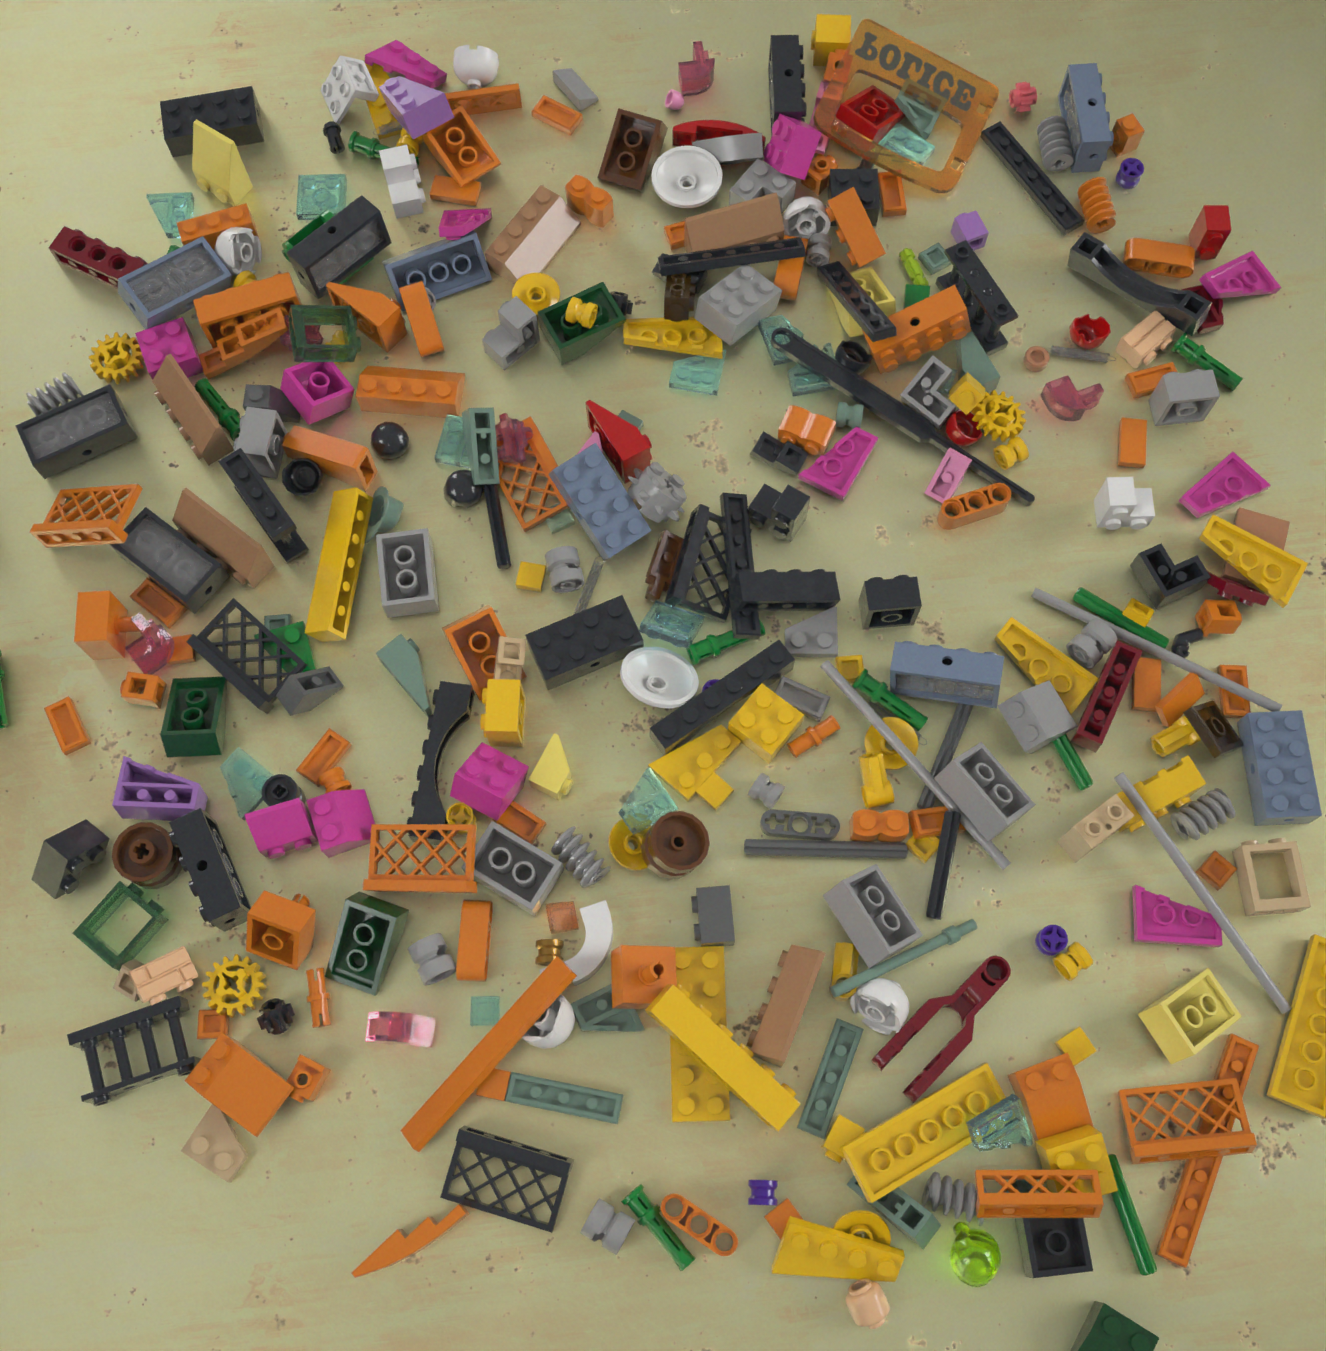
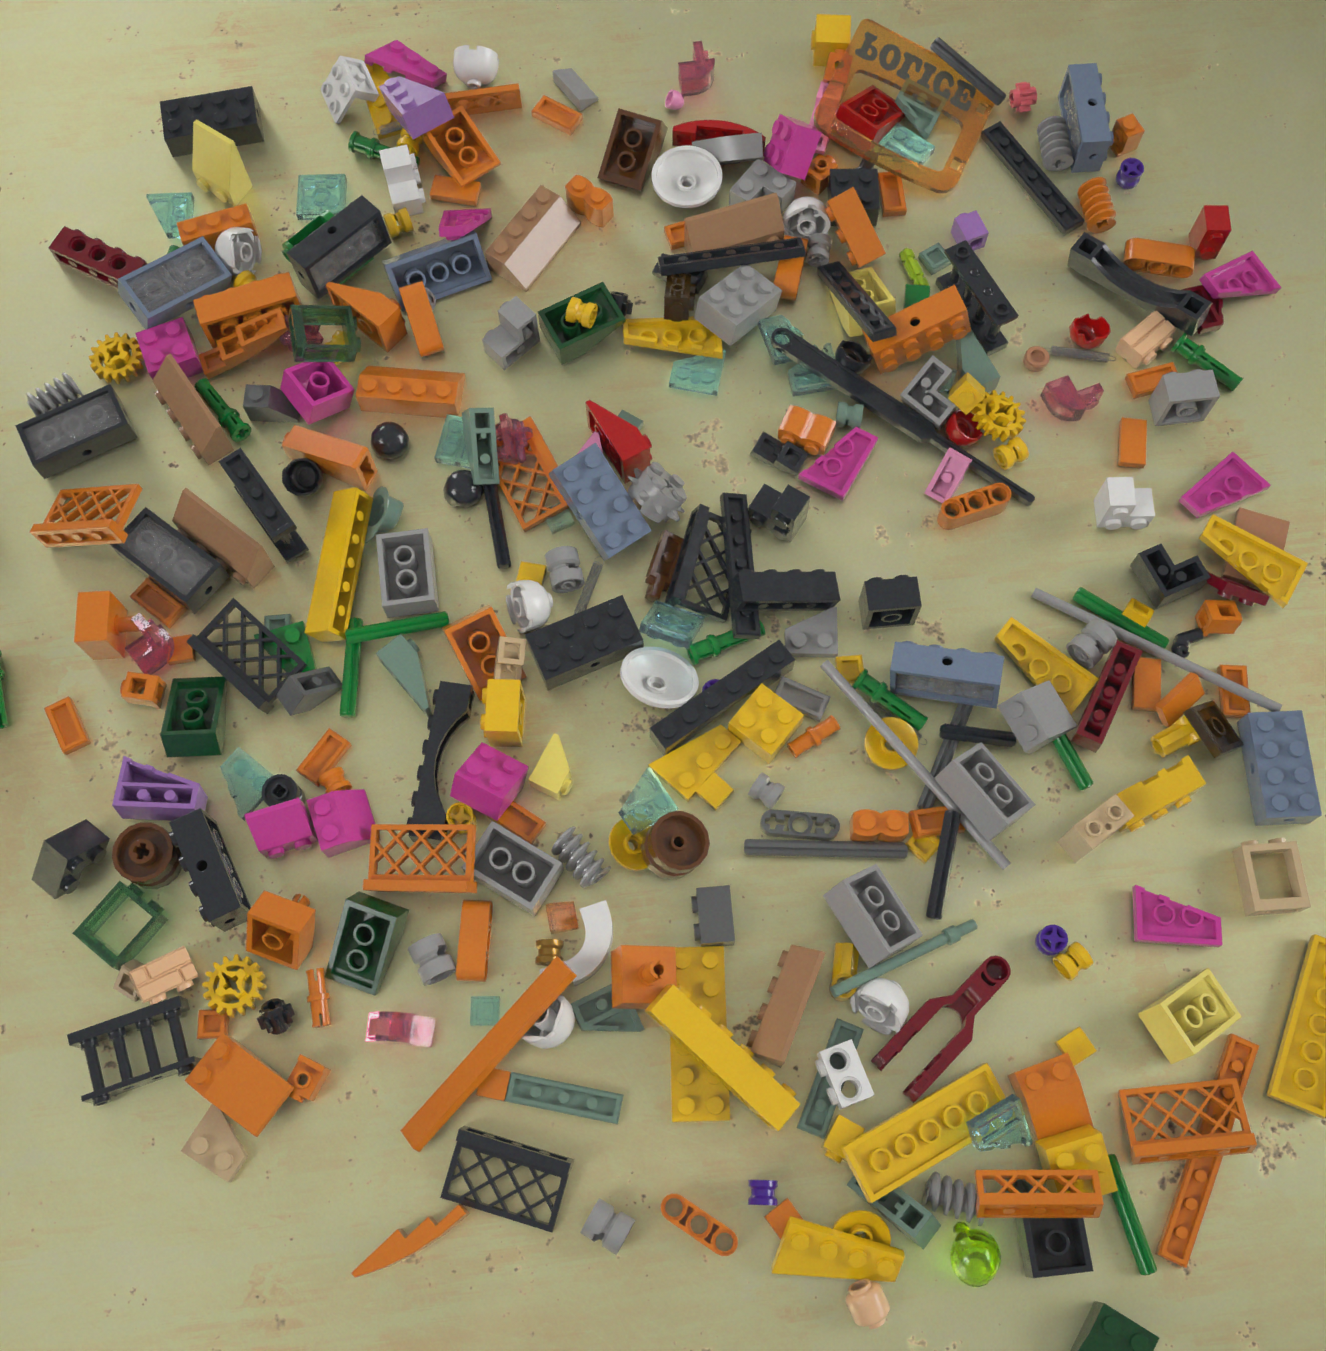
light grey brick [233,407,288,479] -> none
black pin [323,121,345,154] -> none
yellow dish [512,273,560,316] -> none
green pin [621,1184,695,1271] -> none
black brick [768,35,807,137] -> none
yellow piece [858,752,894,809] -> none
light grey piece [1114,772,1292,1014] -> none
light grey piece [1170,788,1236,840] -> none
orange tile [1196,851,1237,891] -> none
none -> green axle [340,617,363,718]
none -> green axle [345,611,449,644]
none -> yellow wheel [383,207,414,238]
none -> white cylinder [506,580,553,633]
none -> white brick [815,1039,874,1110]
none -> black axle [930,37,1006,106]
none -> black axle [939,723,1017,747]

